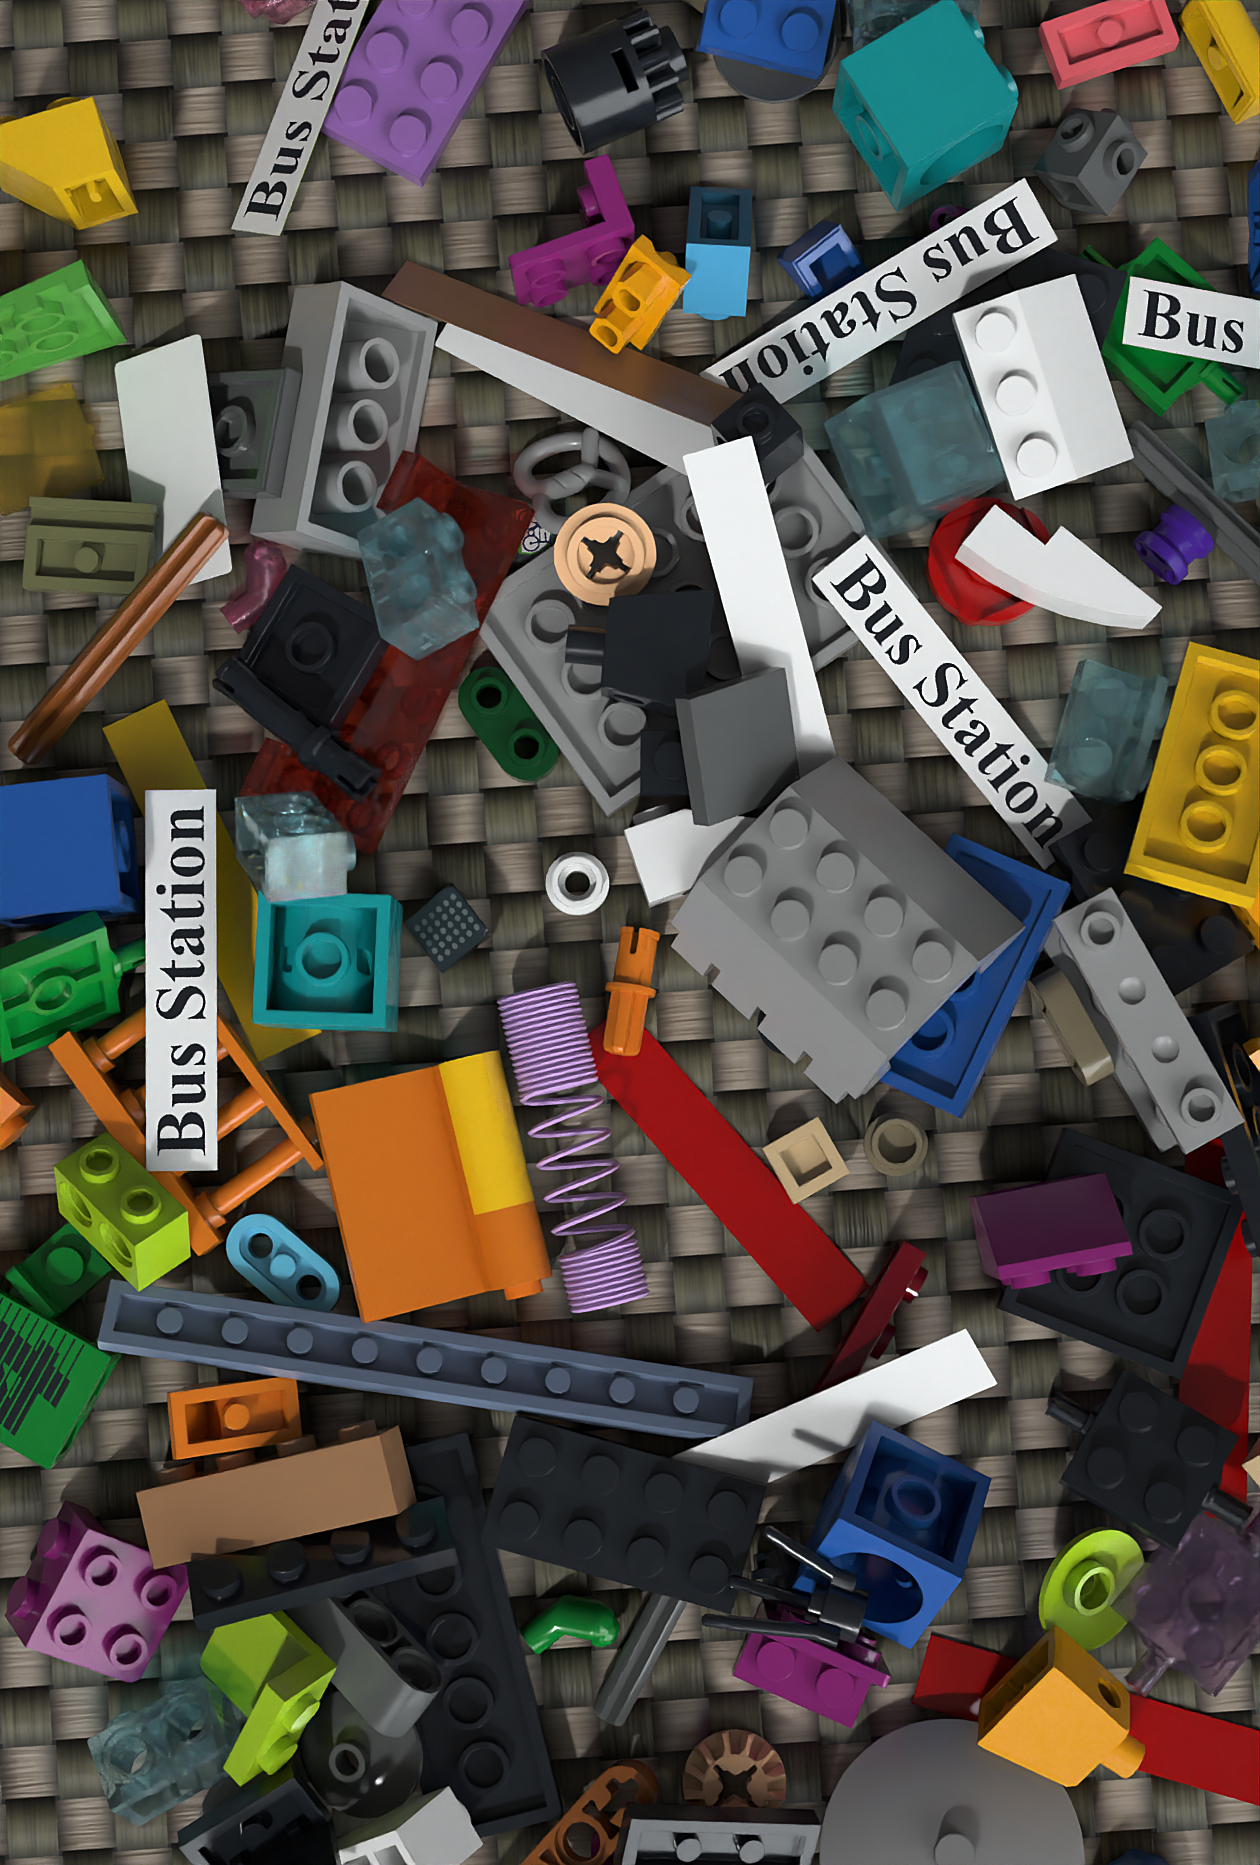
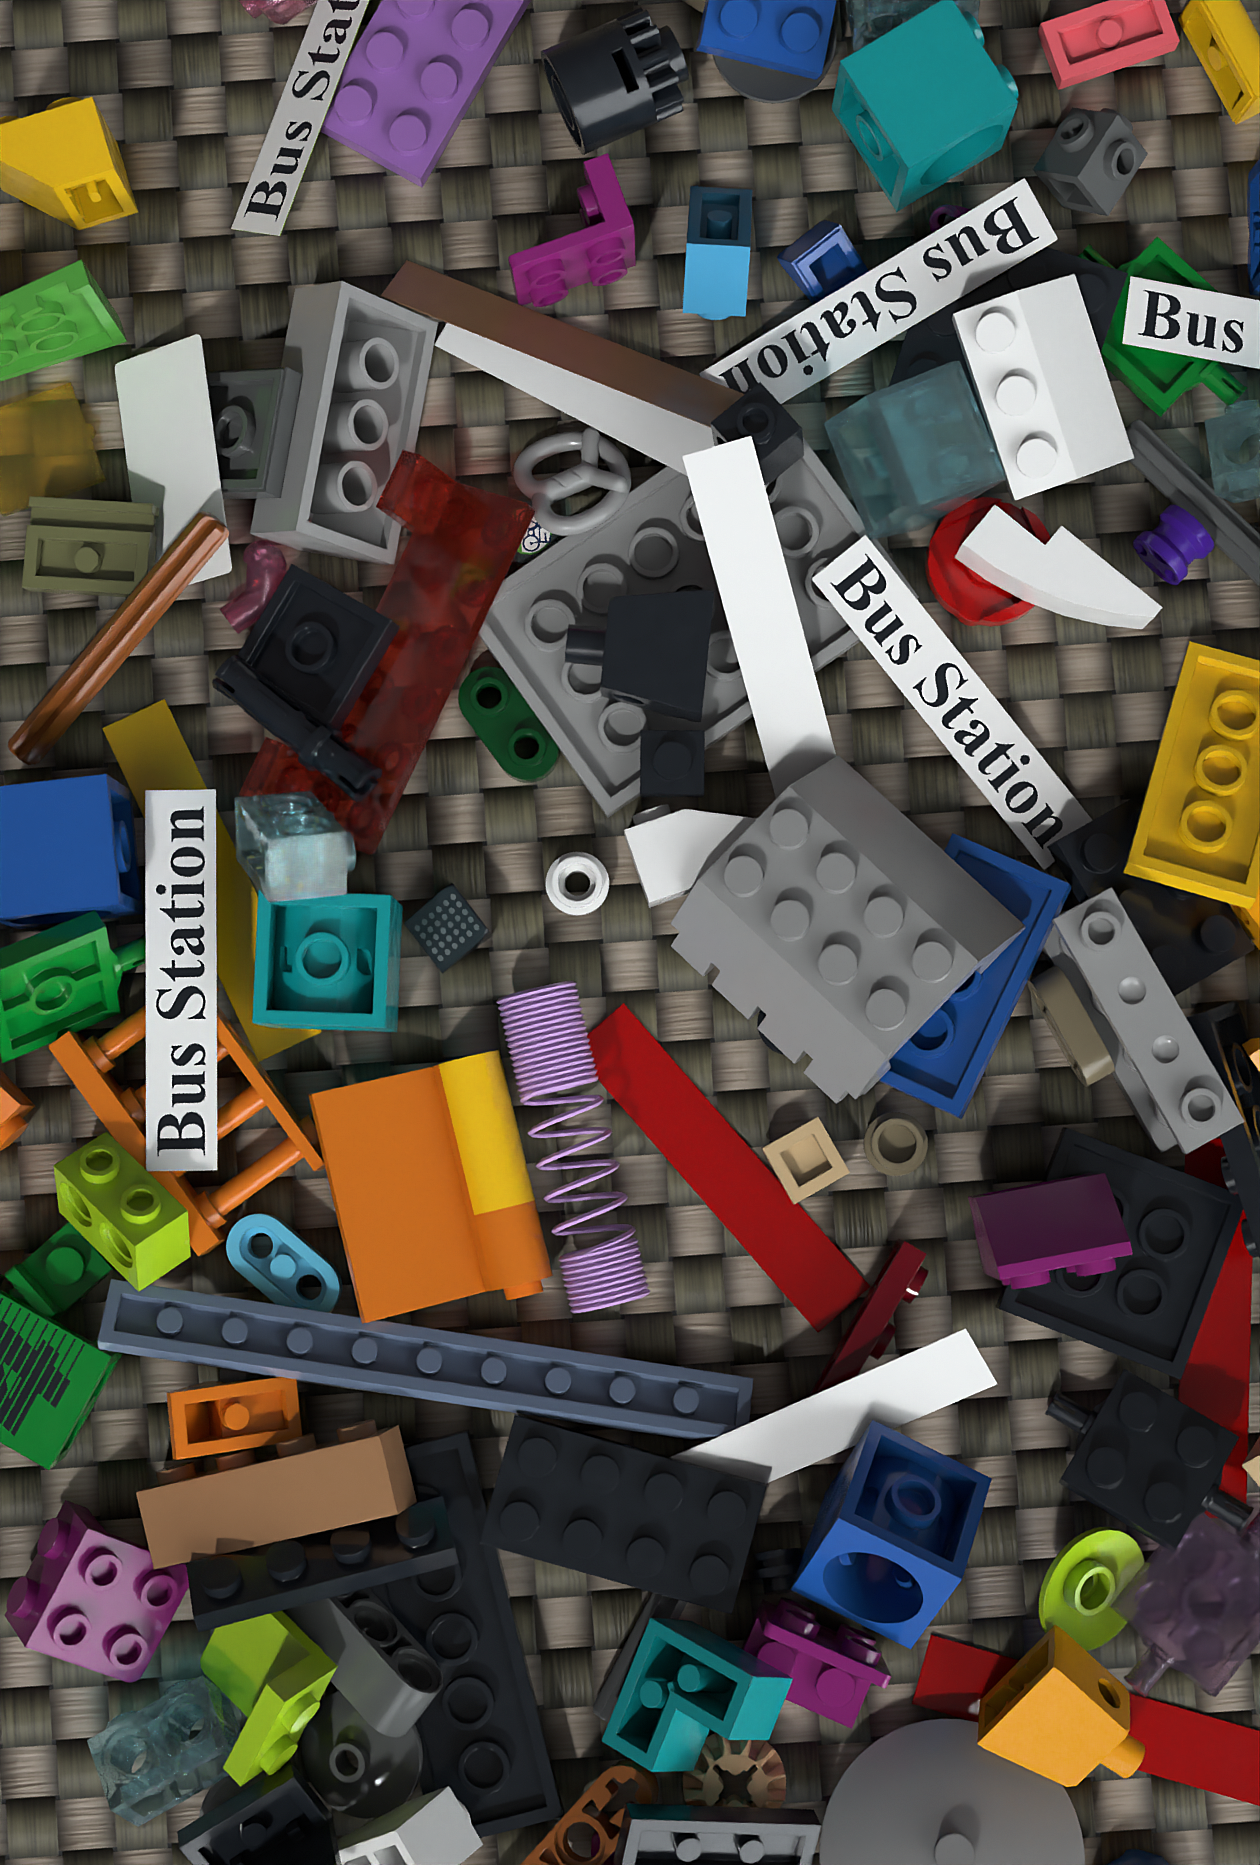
clear light blue brick [356,497,480,661] -> none
green arm [519,1594,620,1655] -> none
light nougat gear [553,501,656,606] -> none
light orange hips [589,234,692,354] -> none
orange axle [603,926,660,1056] -> none
dark grey tile [675,667,800,827] -> none
black plant [701,1526,869,1647] -> none
clear light blue bracket [1044,659,1170,805] -> none
none -> teal brick [601,1618,793,1772]

